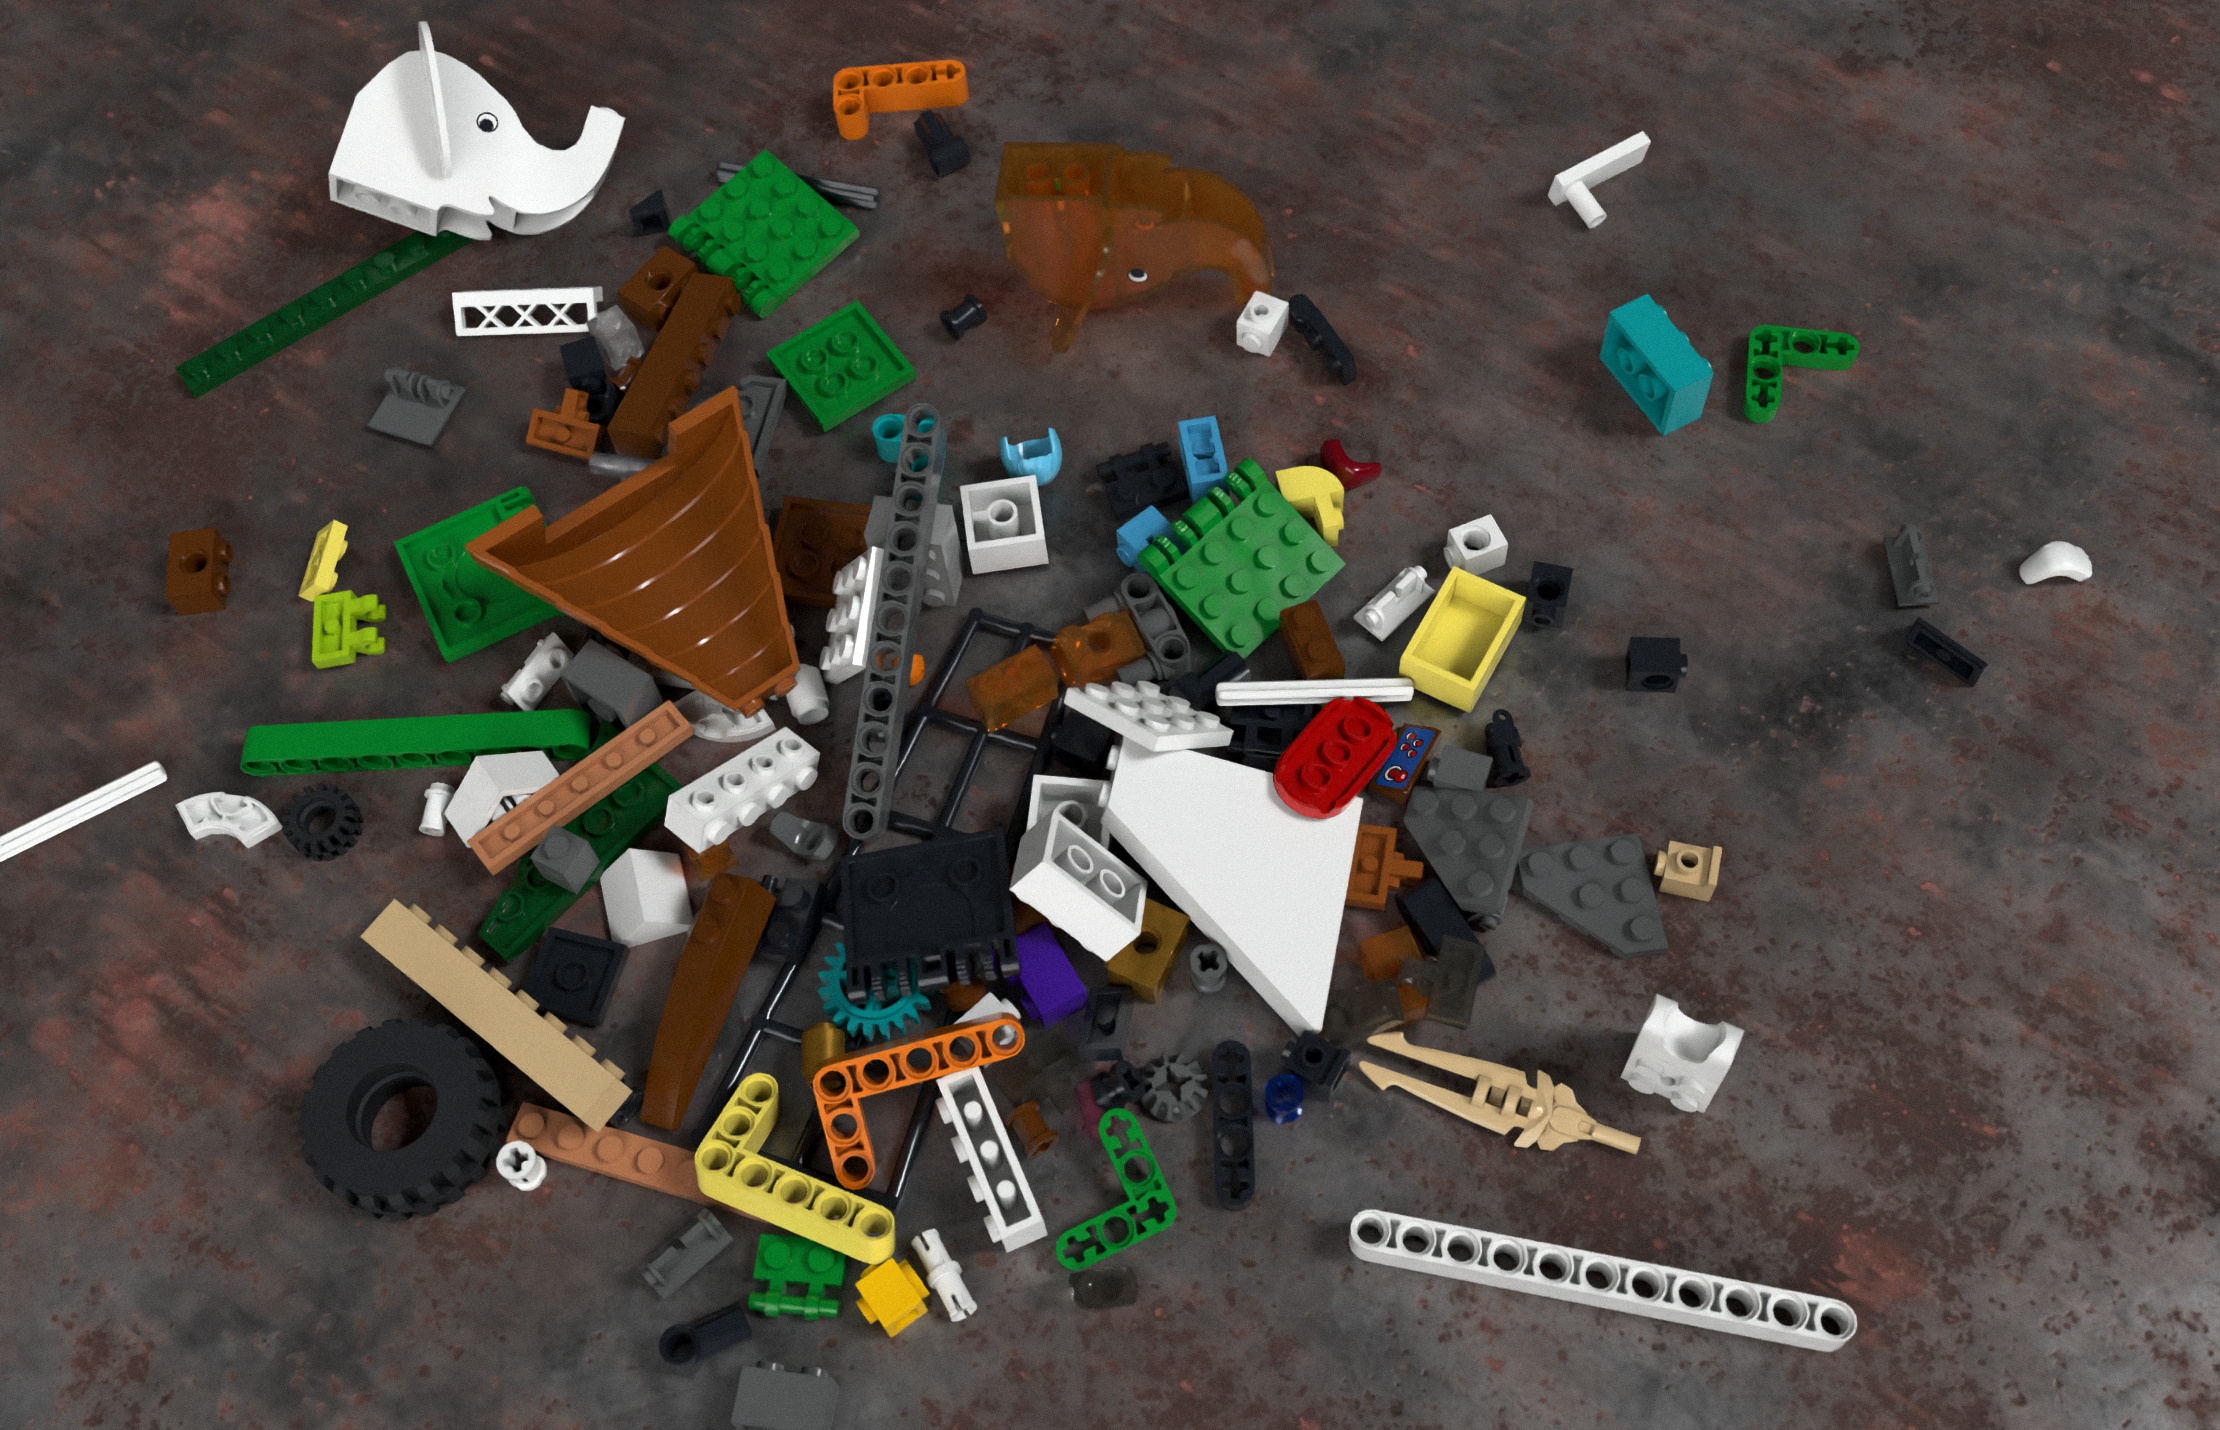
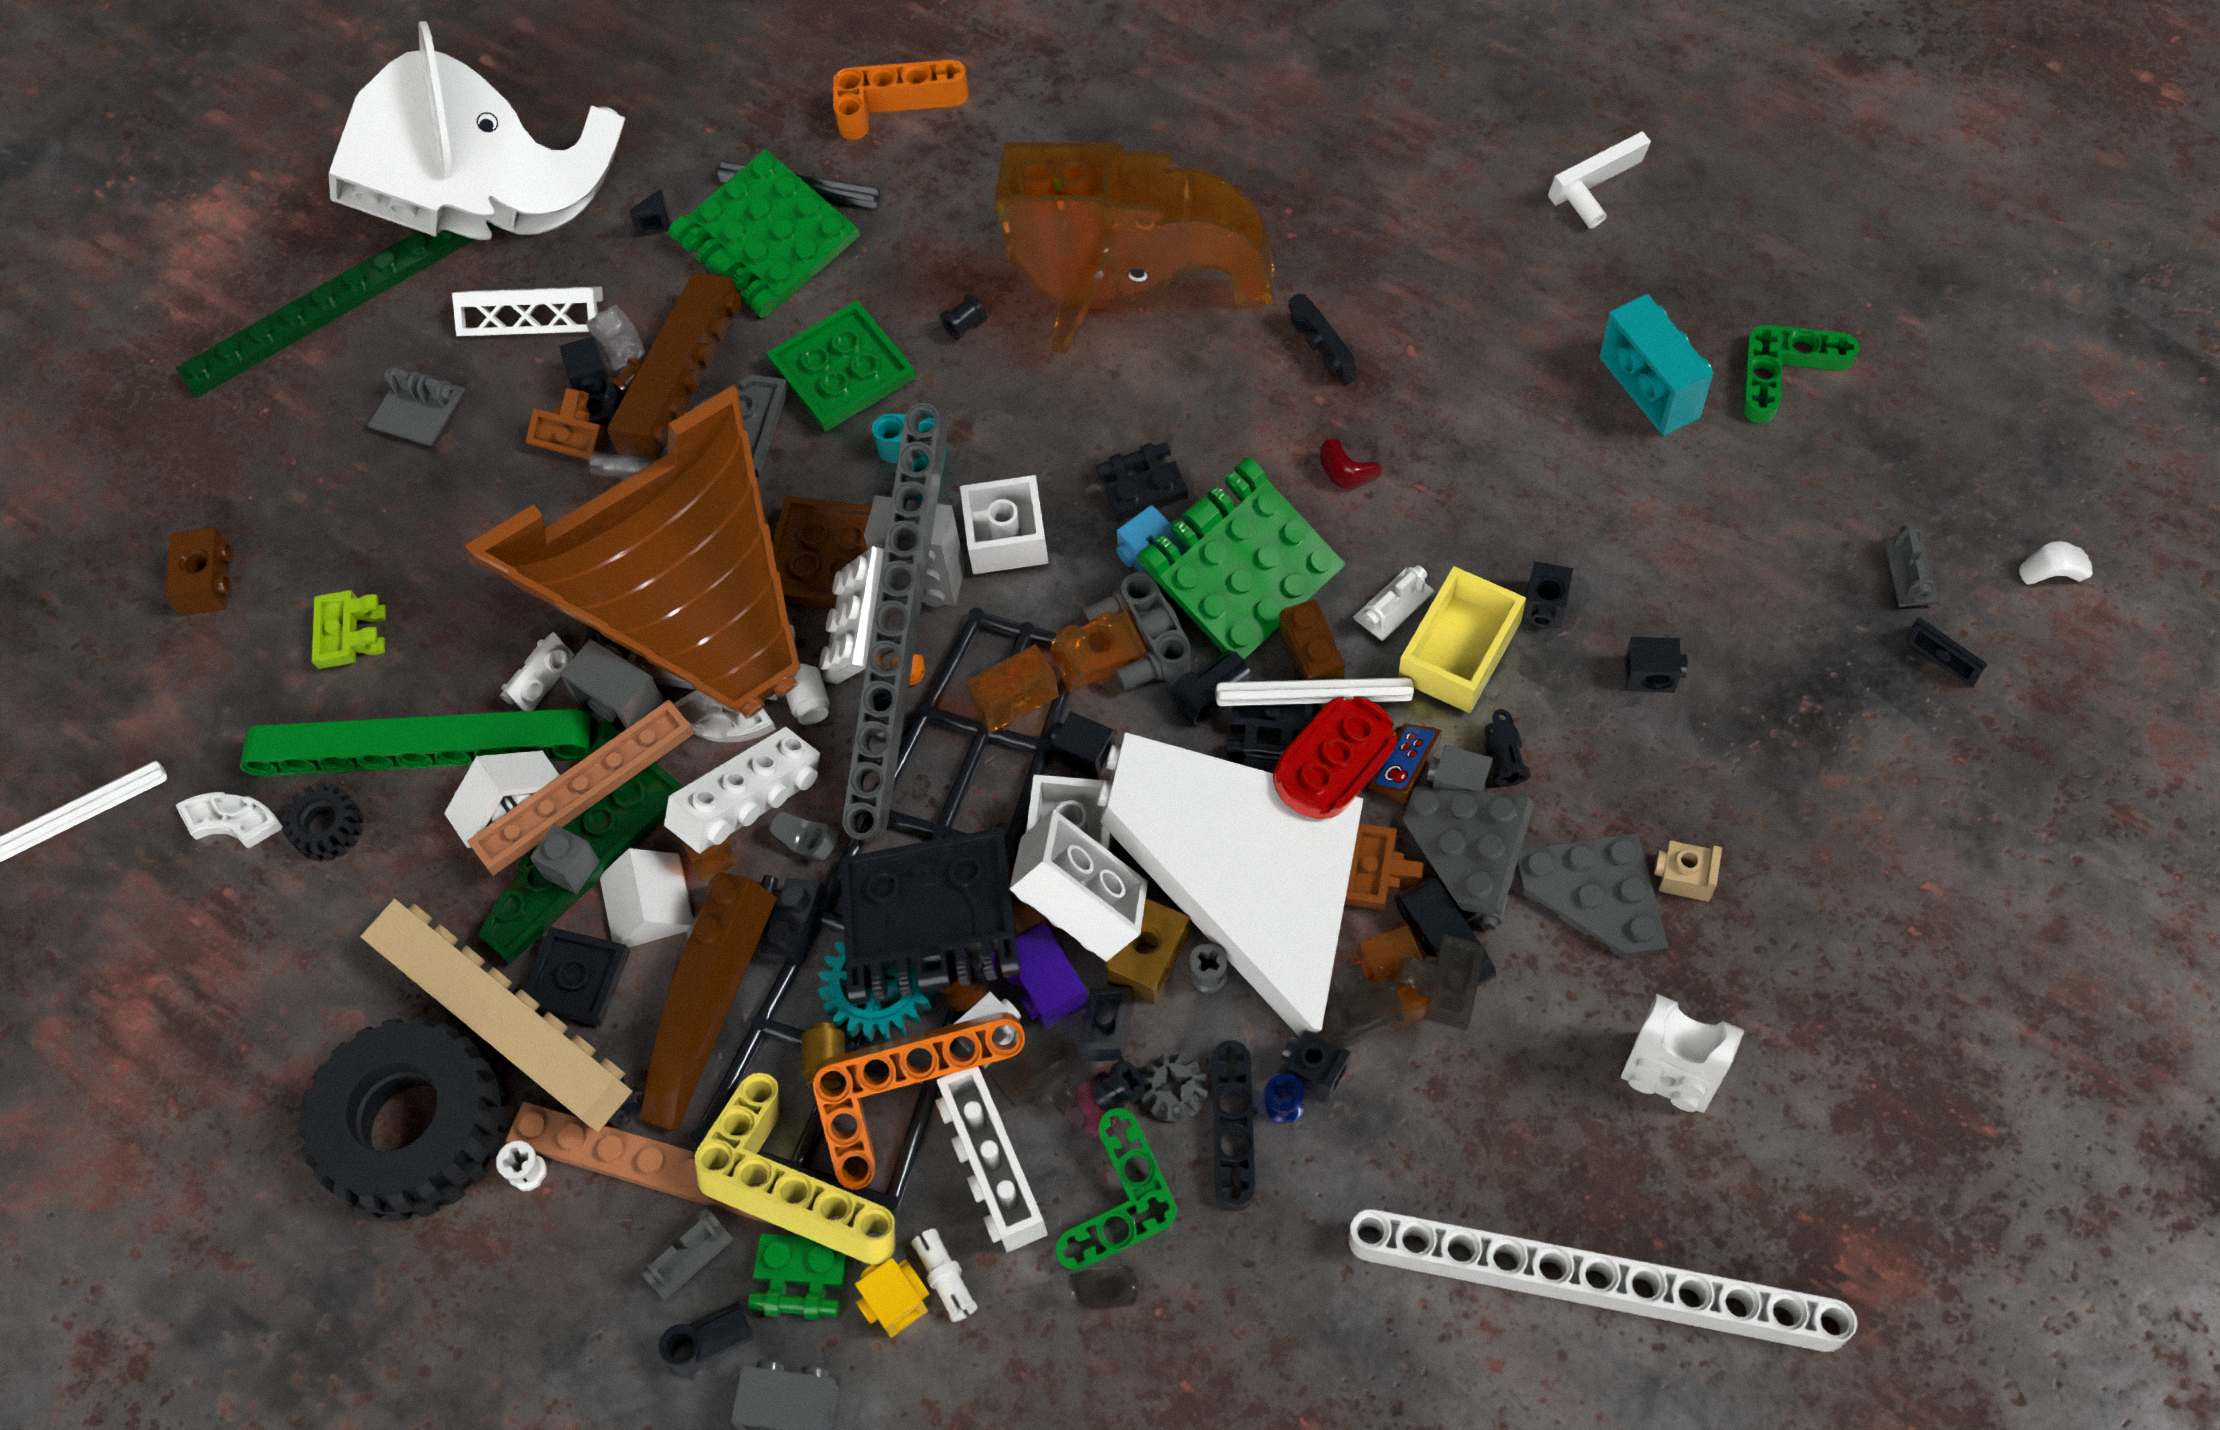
light yellow plate [298,520,348,602] -> none
green hinge [394,486,566,664] -> none
white pin [419,783,455,836] -> none
reddish brown brick [617,245,699,333] -> none
black piece [913,109,971,177] -> none
medium azure hair [1000,428,1062,488] -> none
reddish brown bush [1004,1100,1060,1159] -> none
white plate [1063,681,1233,752] -> none
dark azure brick [1178,415,1230,505] -> none
white brick [1236,291,1289,357] -> none
light yellow brick [1275,466,1344,547] -> none
tan sword [1359,1032,1641,1155] -> none
white brick [1443,514,1508,575] -> none

